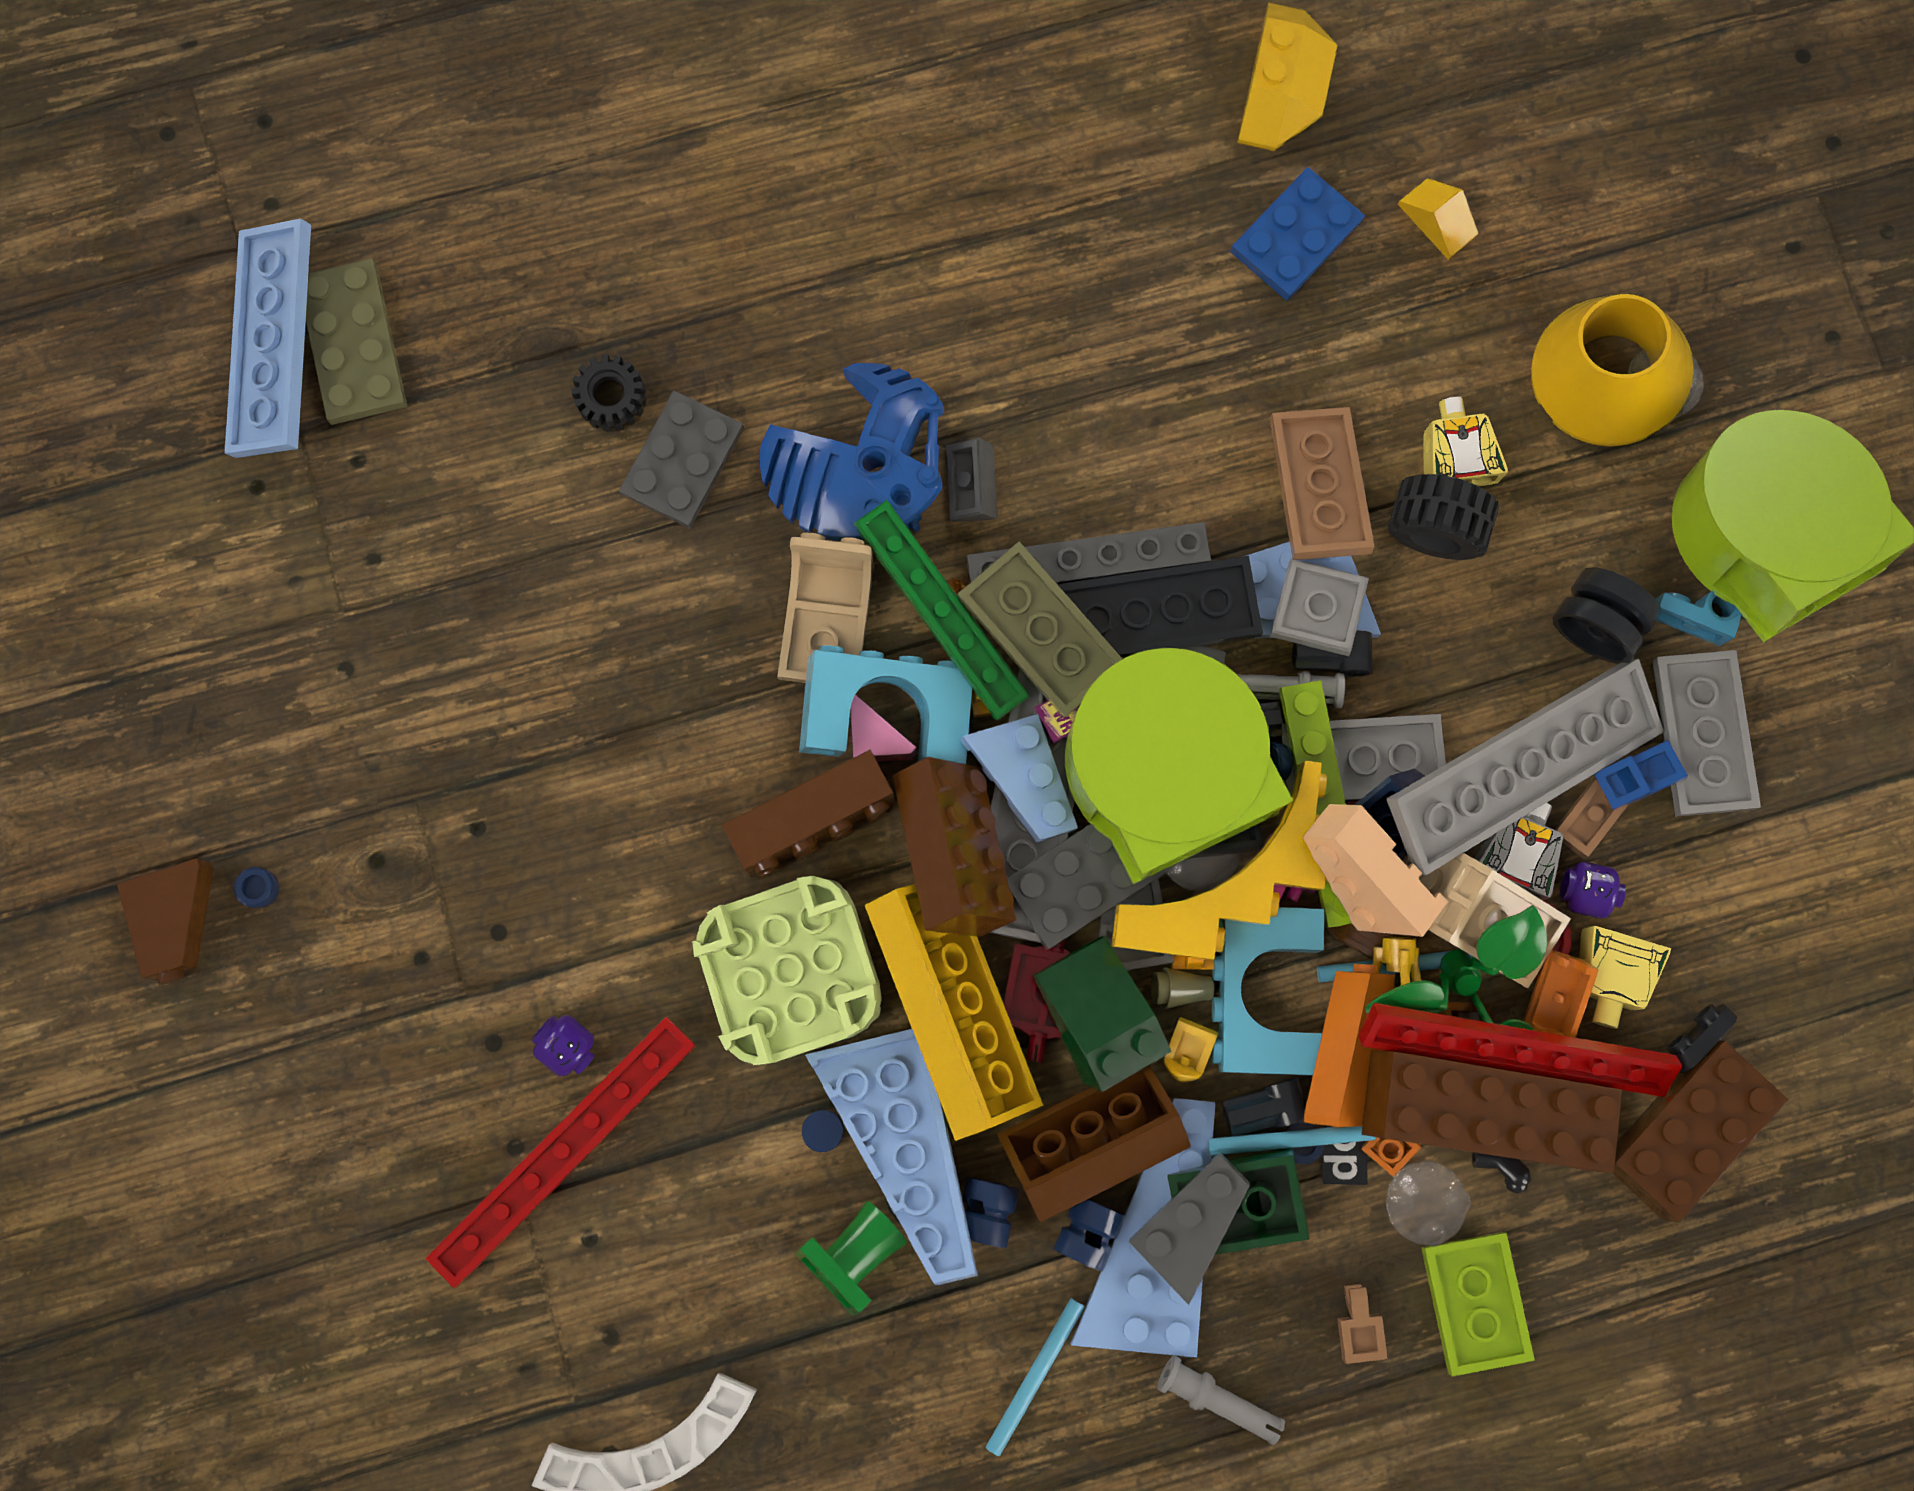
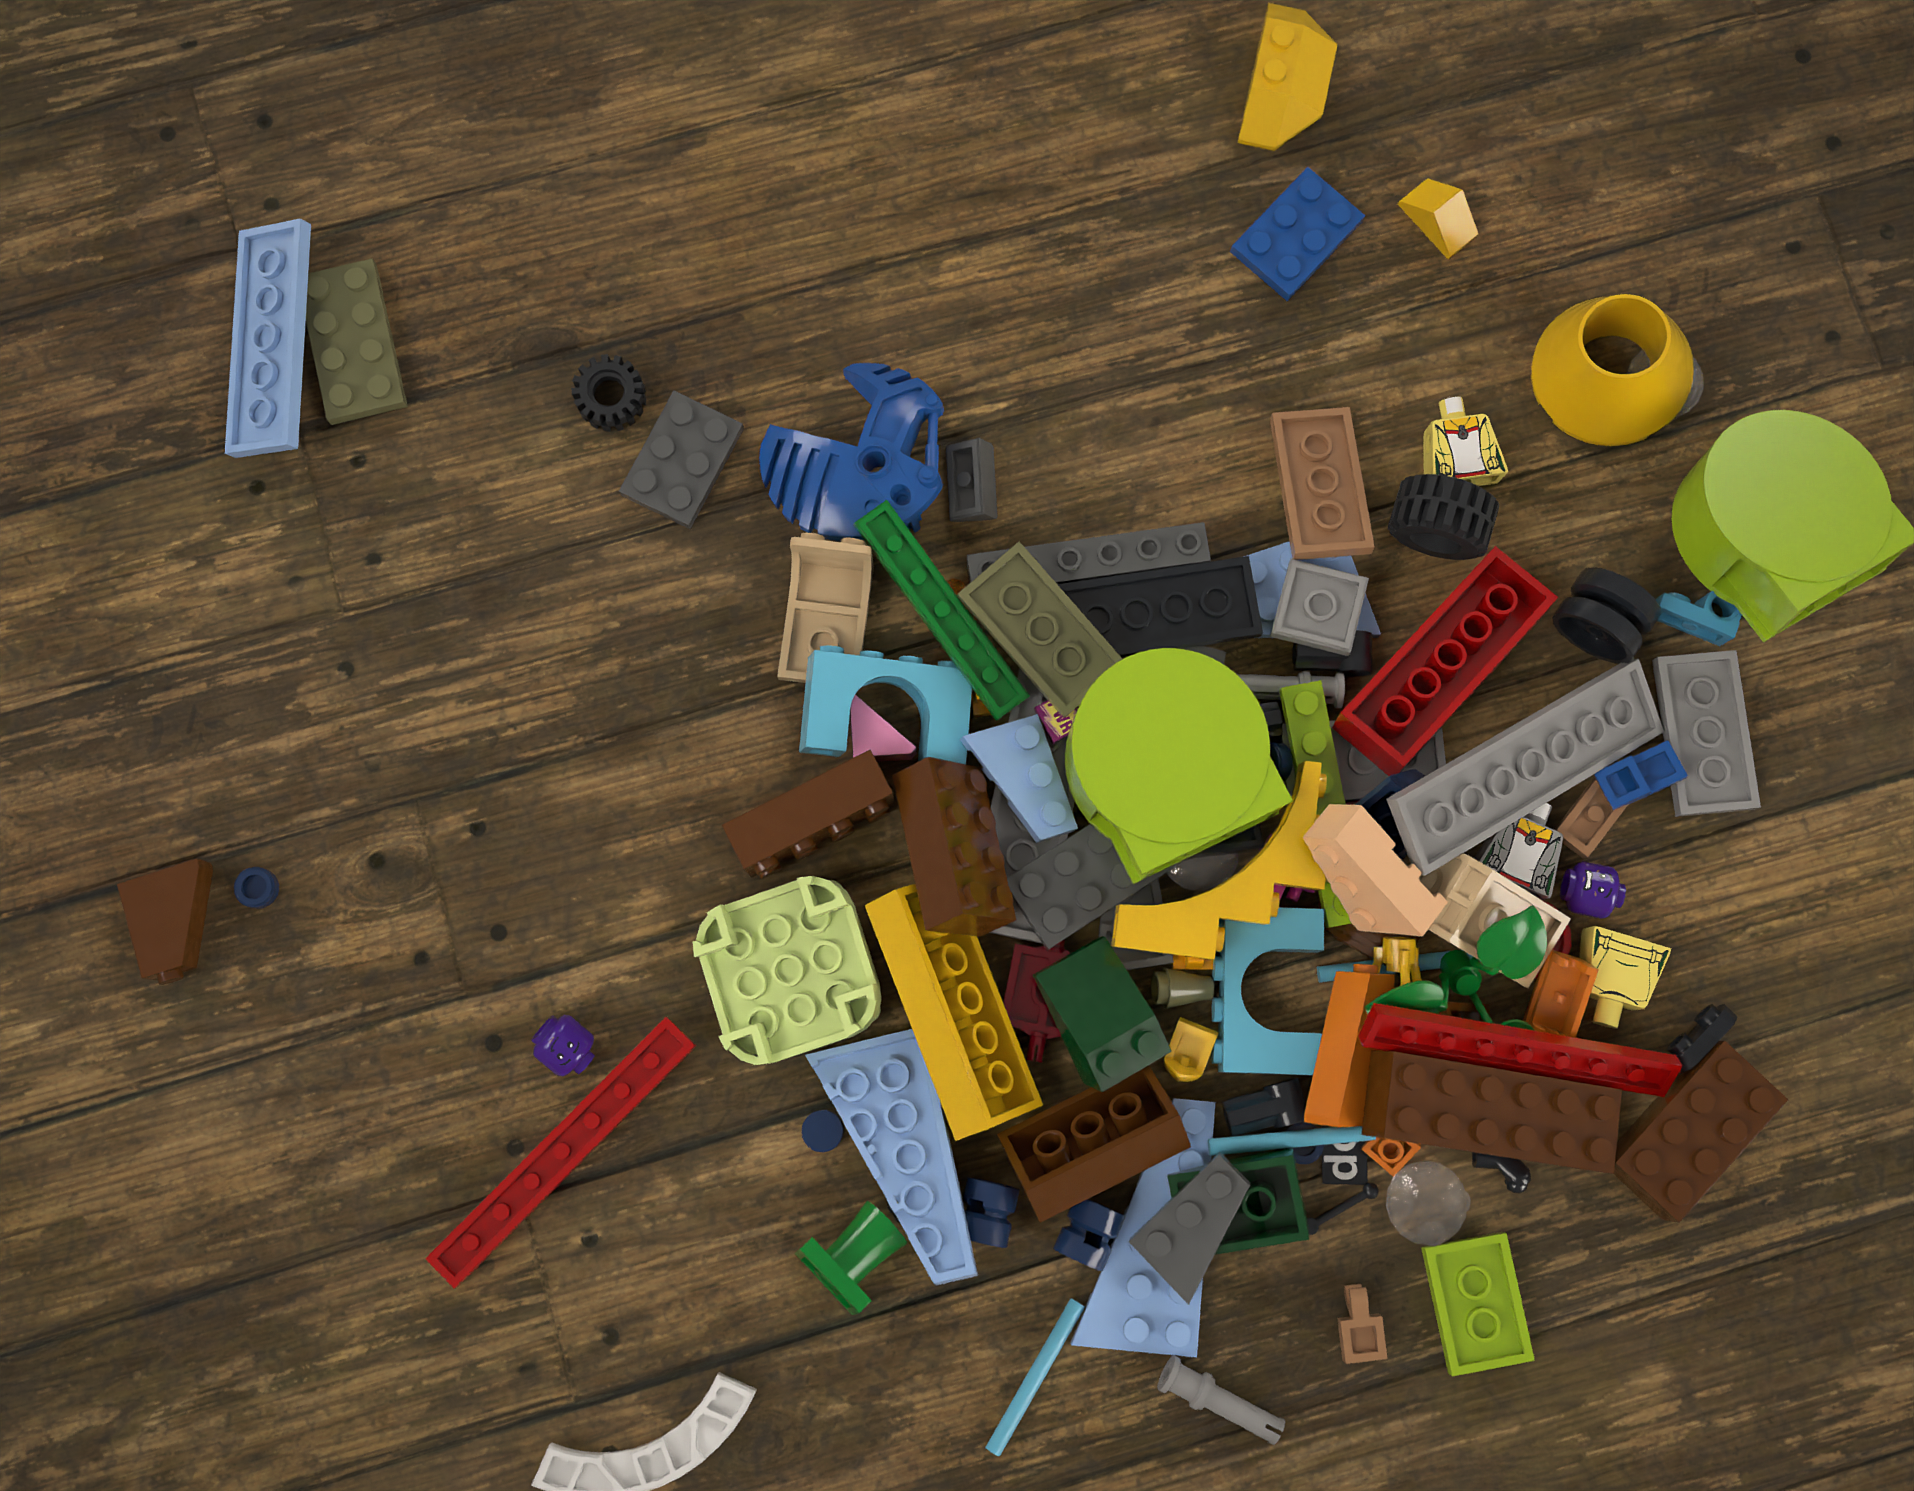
none -> black hinge [1307,1183,1379,1235]
none -> red brick [1332,546,1558,776]

